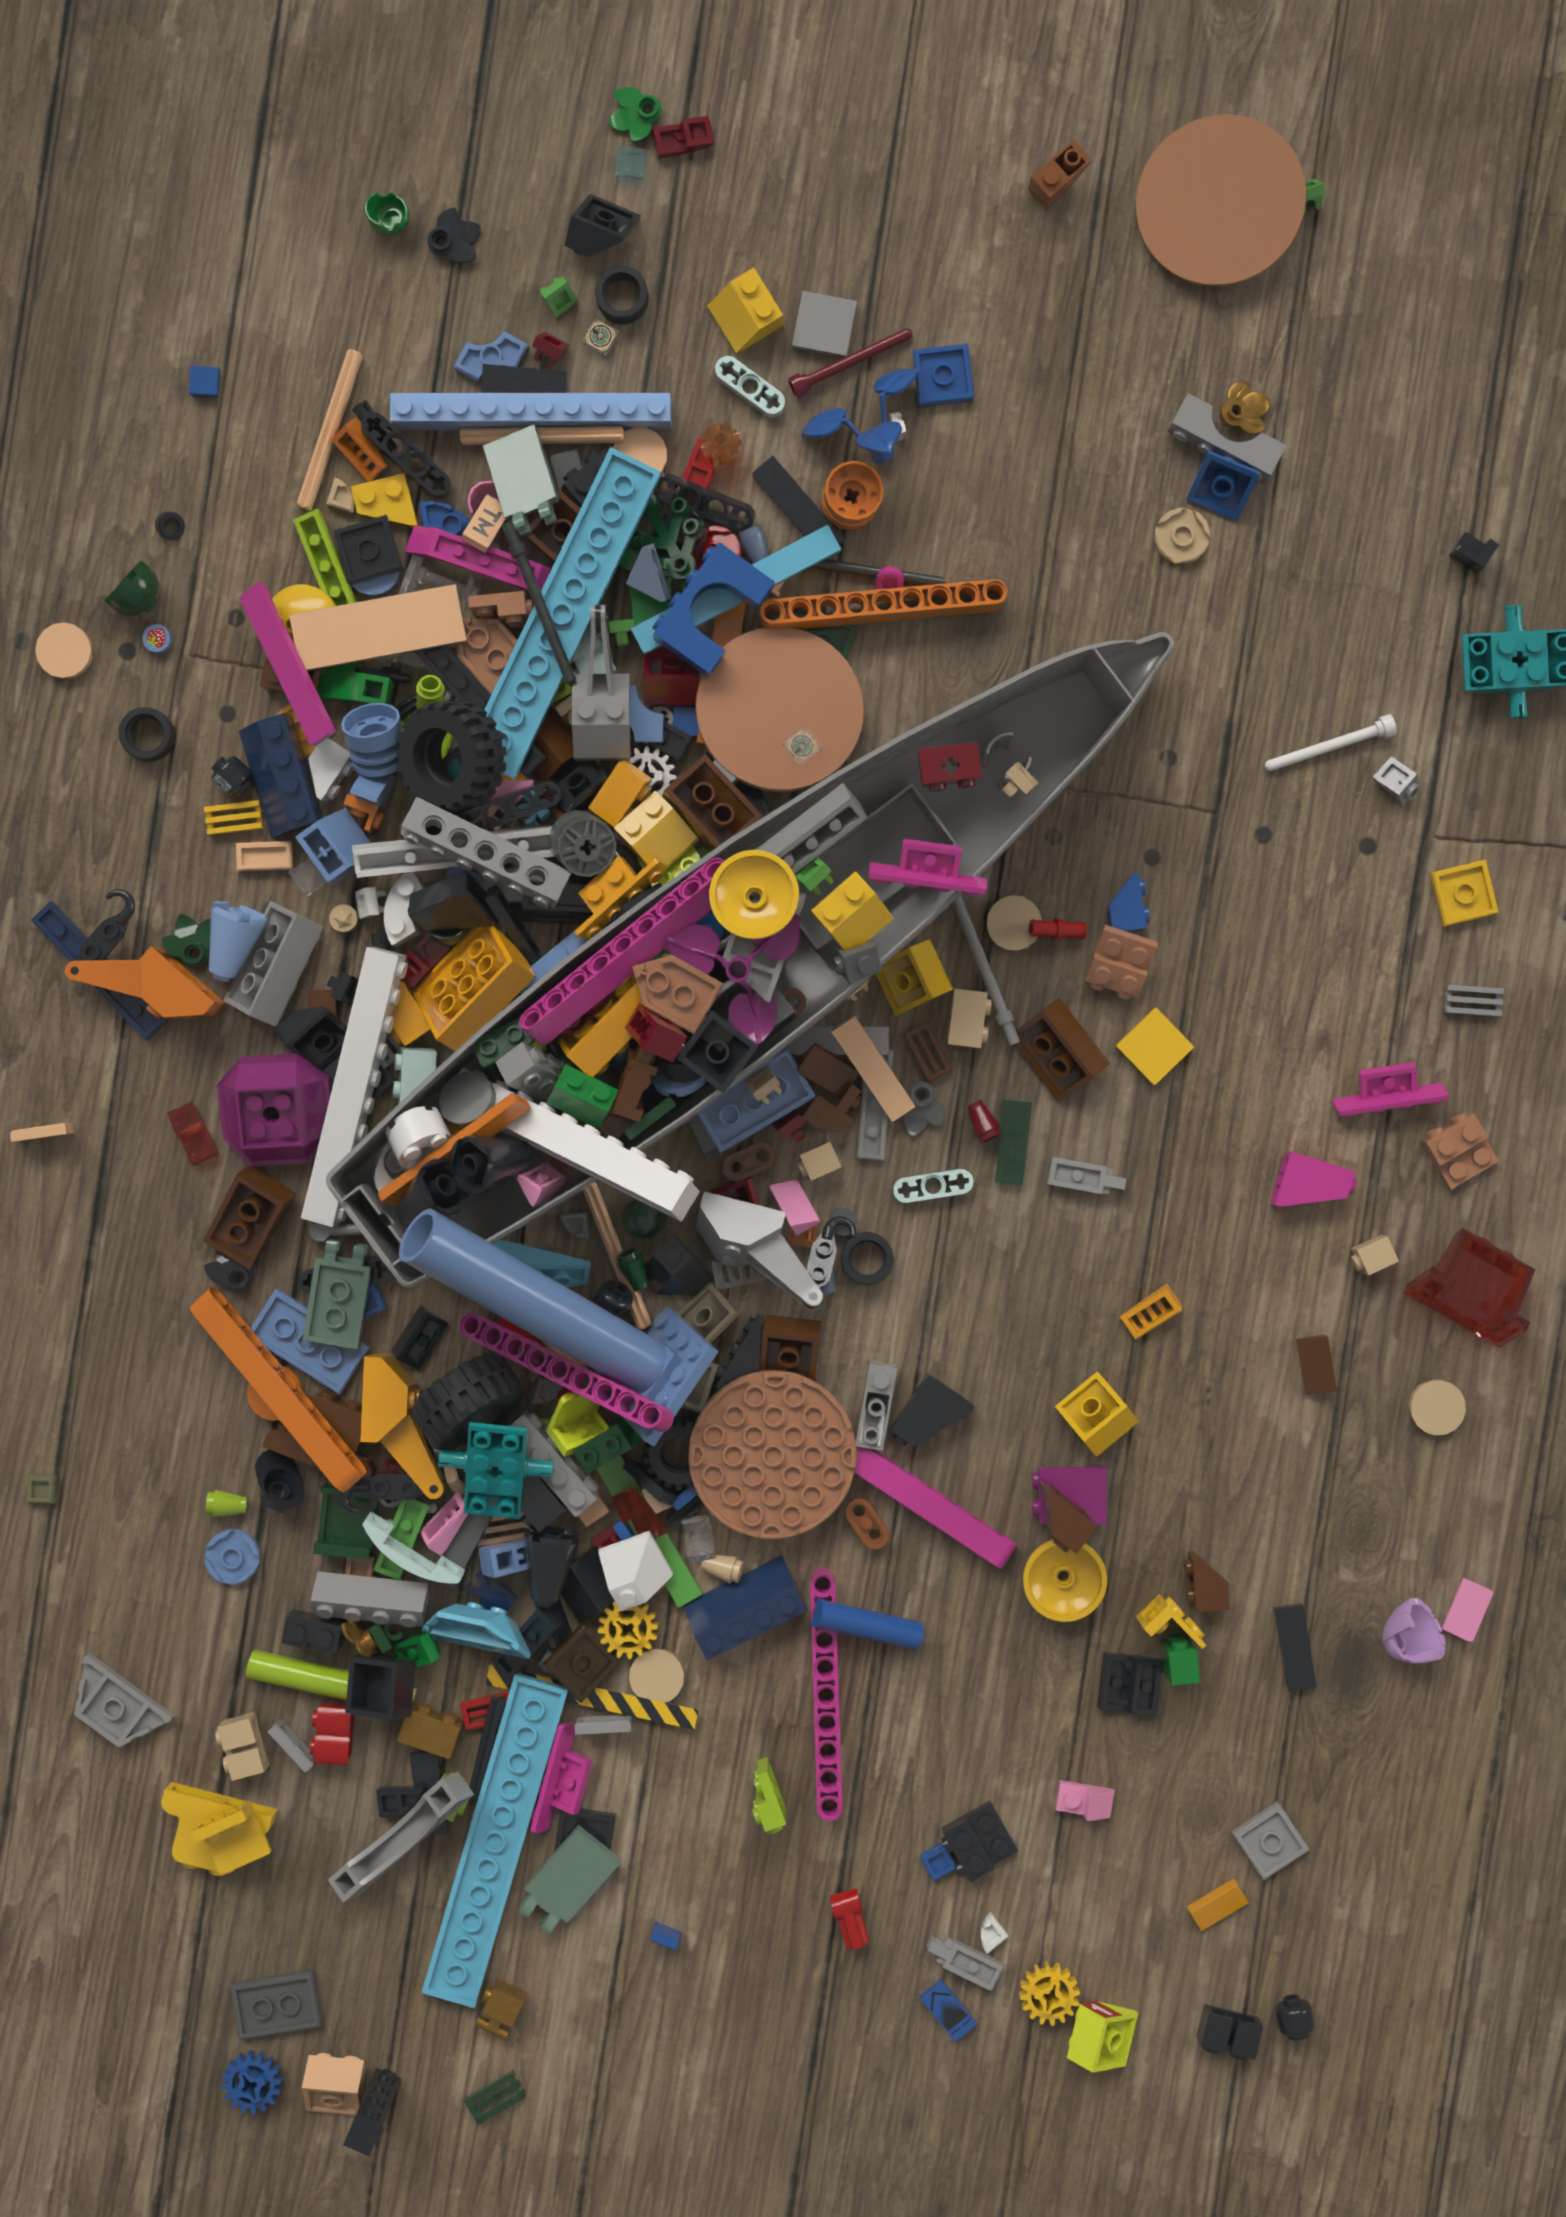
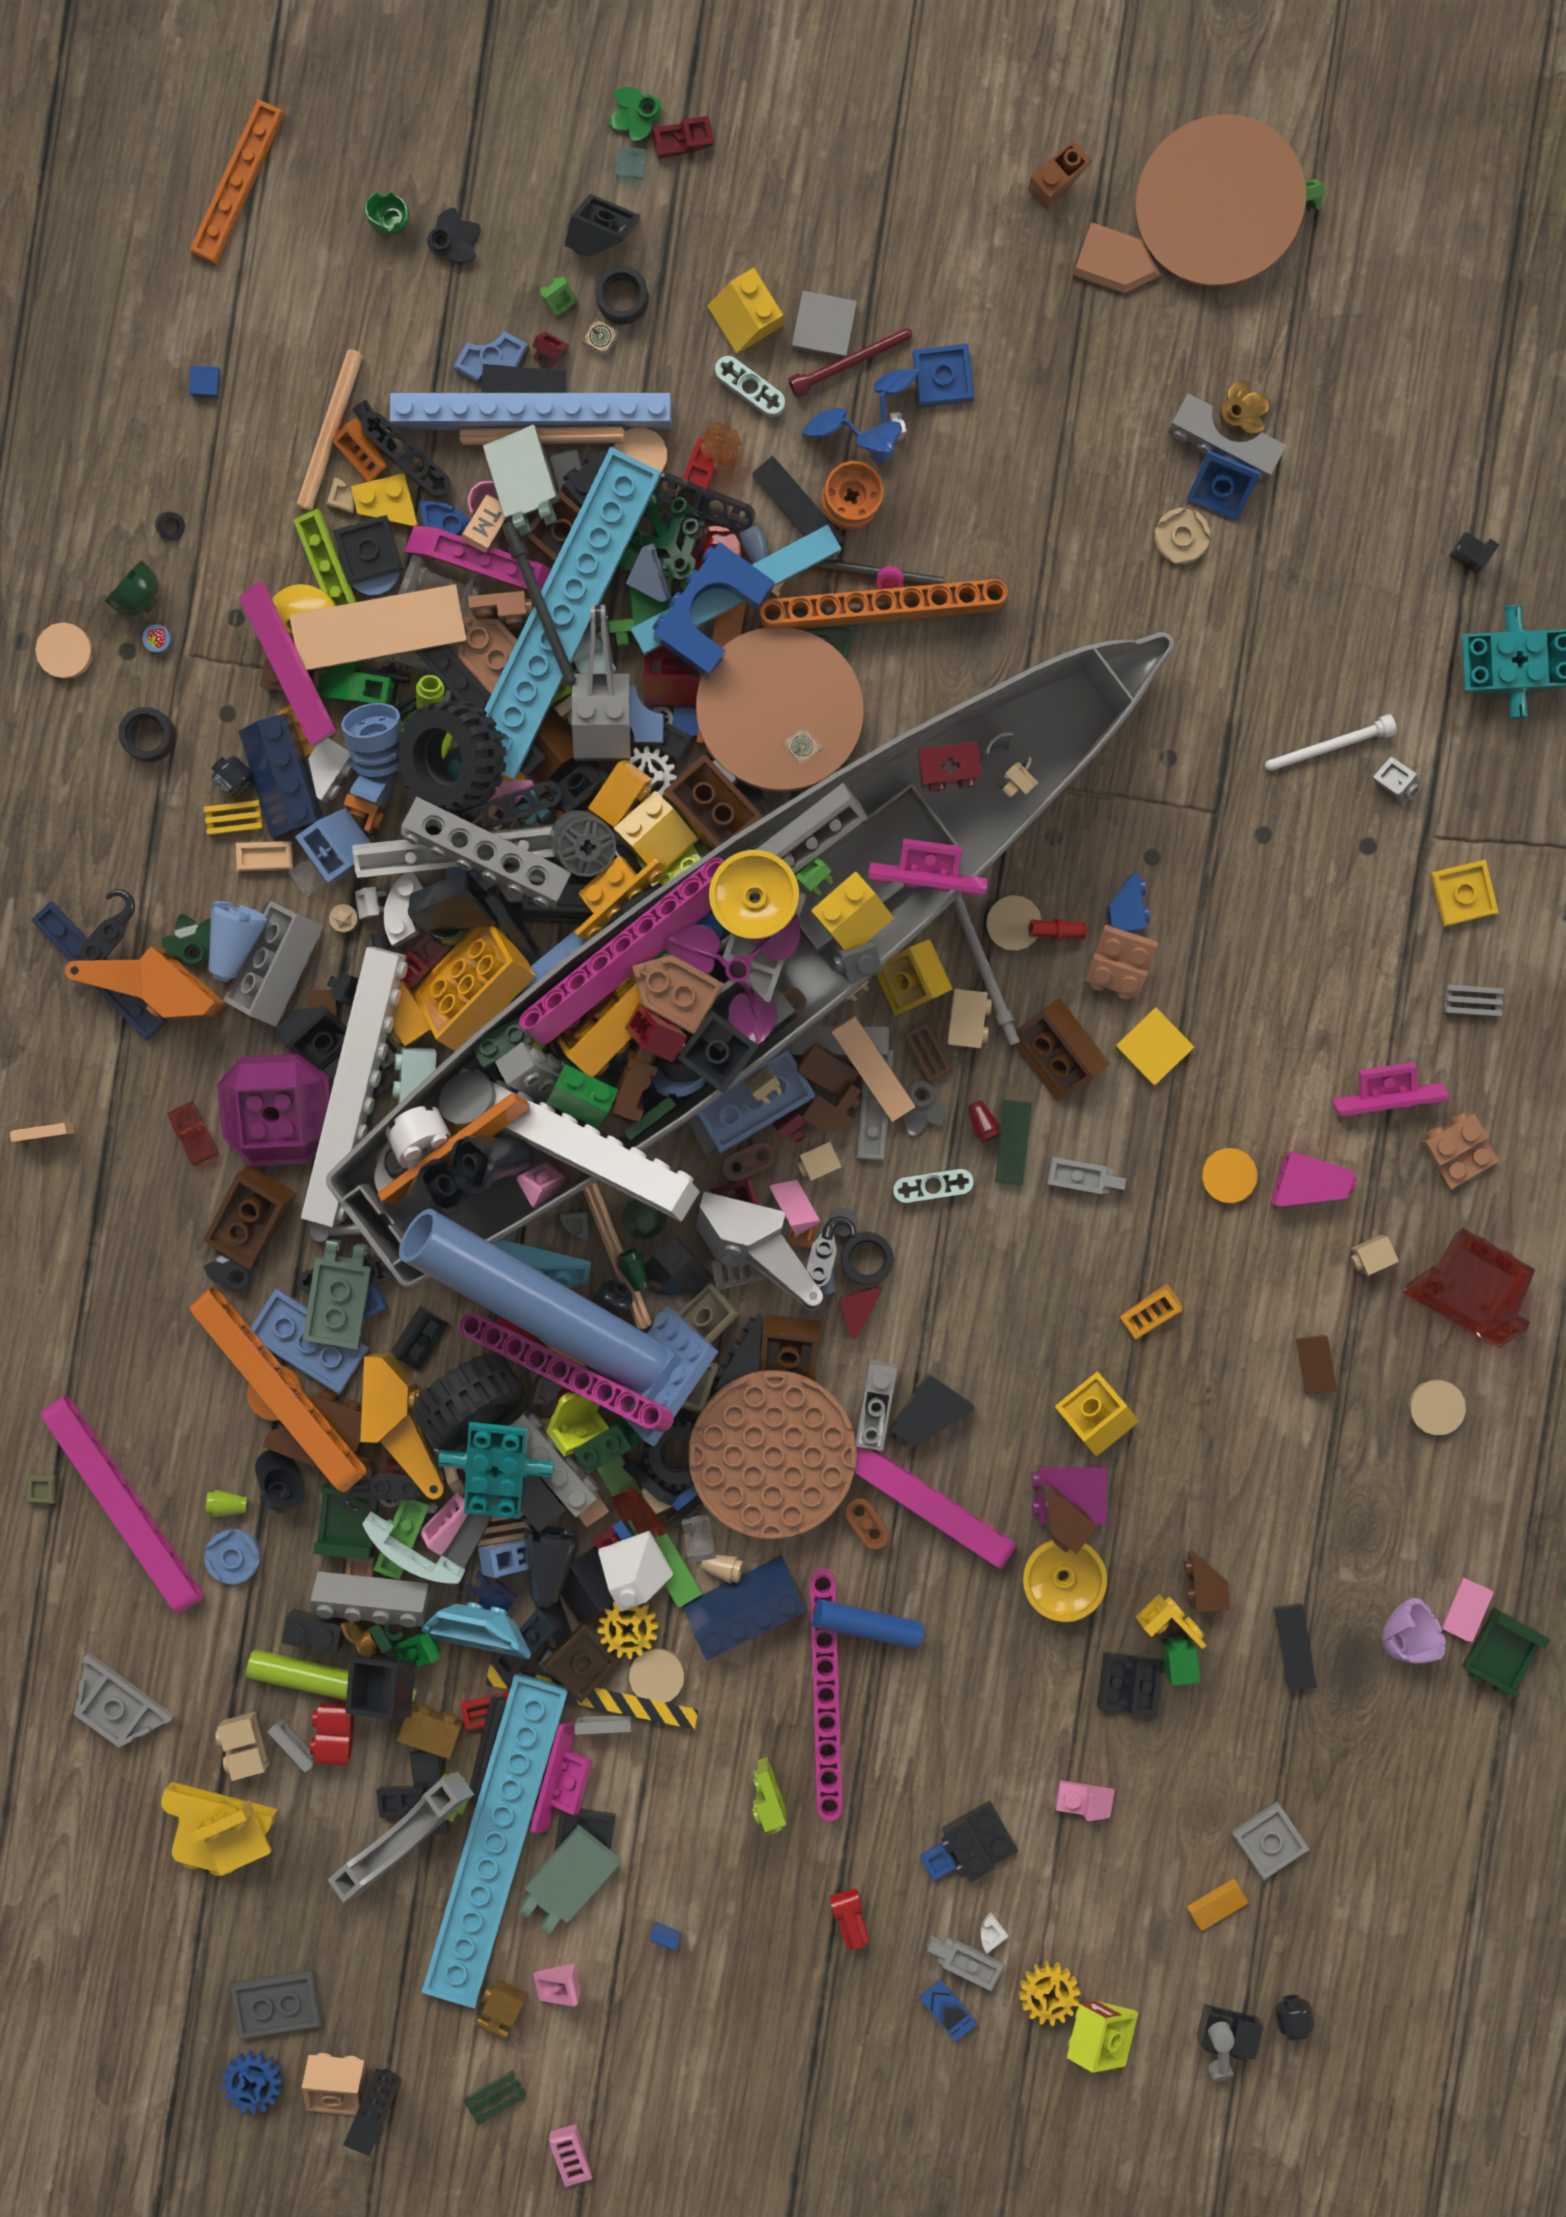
none -> dark pink beam [40,1395,204,1615]
none -> orange tile [189,99,285,265]
none -> bright pink slope [533,1963,581,2006]
none -> bright pink slope [549,2124,592,2187]
none -> dark red slope [839,1286,882,1340]
none -> nougat tile [1073,222,1161,294]
none -> light orange tile [1201,1148,1258,1203]
none -> light grey bar [1208,2022,1234,2082]
none -> dark green panel [1462,1607,1551,1698]

